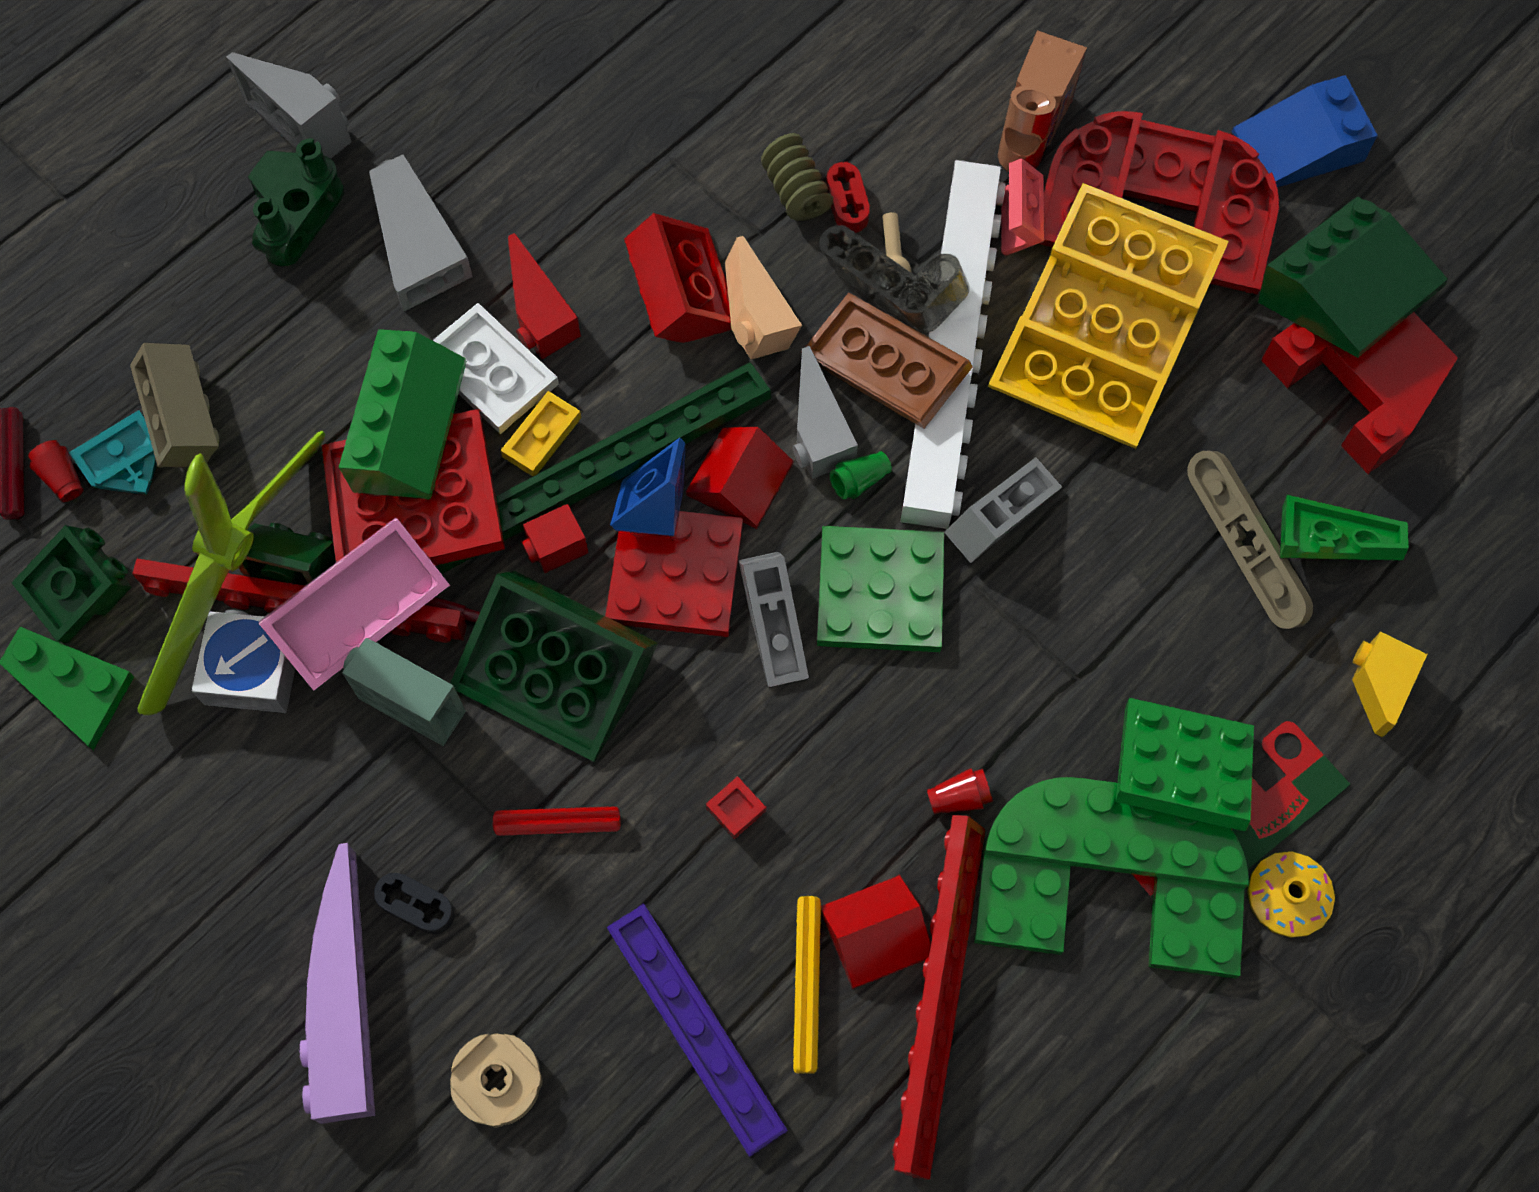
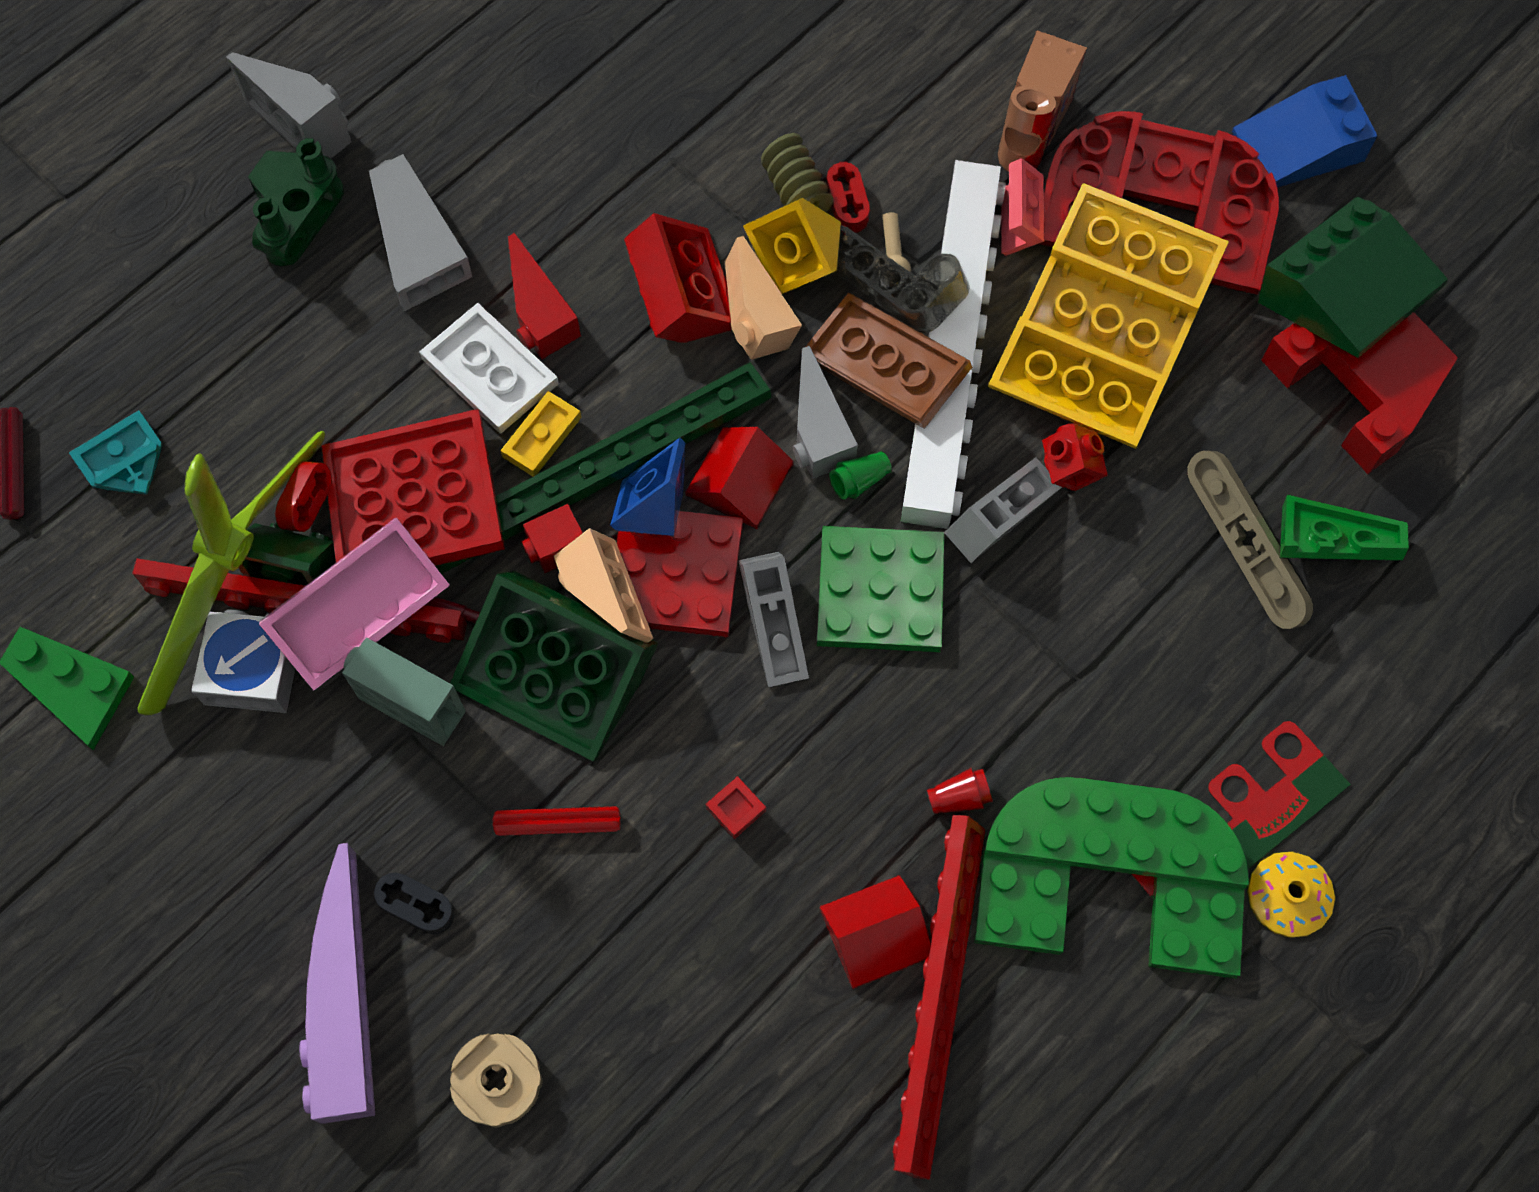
dark green plate [12,525,131,643] -> none
red cone [28,440,83,502] -> none
dark tan brick [130,343,219,467] -> none
green slope [339,329,467,499] -> none
dark purple tile [607,904,788,1157] -> none
yellow axle [793,896,821,1074] -> none
green plate [1116,698,1254,832] -> none
yellow slope [1352,631,1427,737] -> none
none -> red beam [275,461,332,532]
none -> light nougat slope [554,528,653,643]
none -> yellow slope [743,198,841,294]
none -> red brick [1042,423,1108,491]

